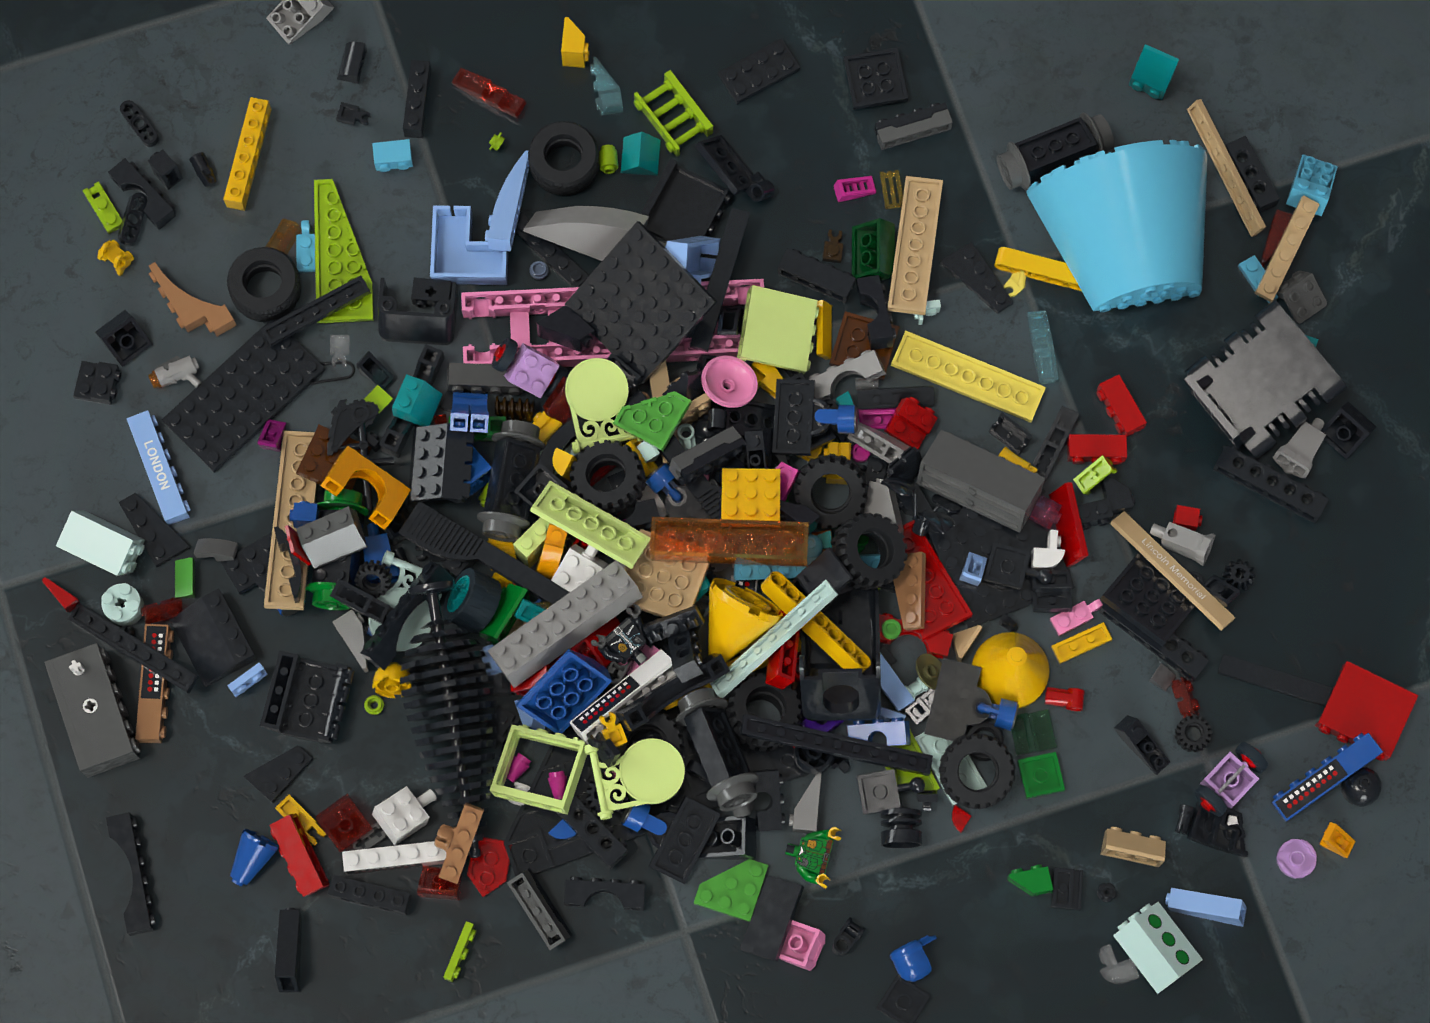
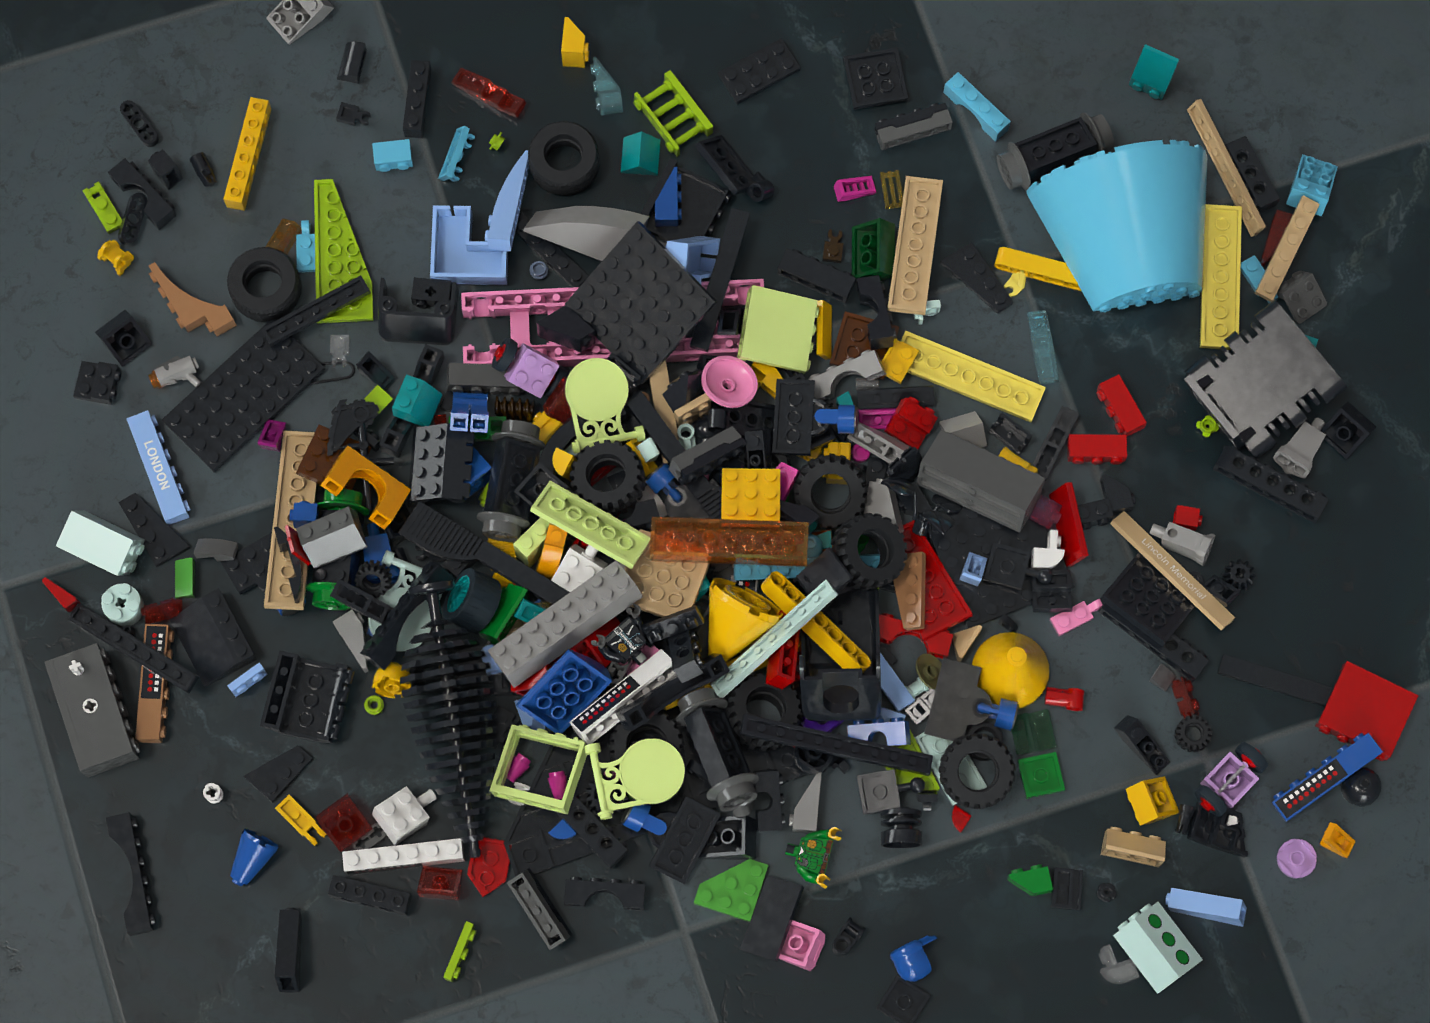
red brick [270,813,330,897] -> none
medium nougat plate [434,803,484,884] -> none
black plate [587,732,621,768] -> none
lime brick [599,145,618,174] -> none
yellow plate [599,712,628,747] -> none
bright green plate [613,391,692,451] -> none
bright green tile [881,619,901,640] -> none
yellow tile [1051,622,1112,664] -> none
lime hinge [1073,455,1118,495] -> none
none -> white bush [203,783,224,804]
none -> medium azure plate [438,126,475,182]
none -> blue slope [655,167,681,226]
none -> yellow plate [881,338,919,384]
none -> light grey slope [939,411,987,448]
none -> medium azure arch [943,72,1011,142]
none -> yellow slope [1125,776,1179,826]
none -> lime plate [1196,415,1219,437]
none -> light yellow plate [1200,204,1242,350]

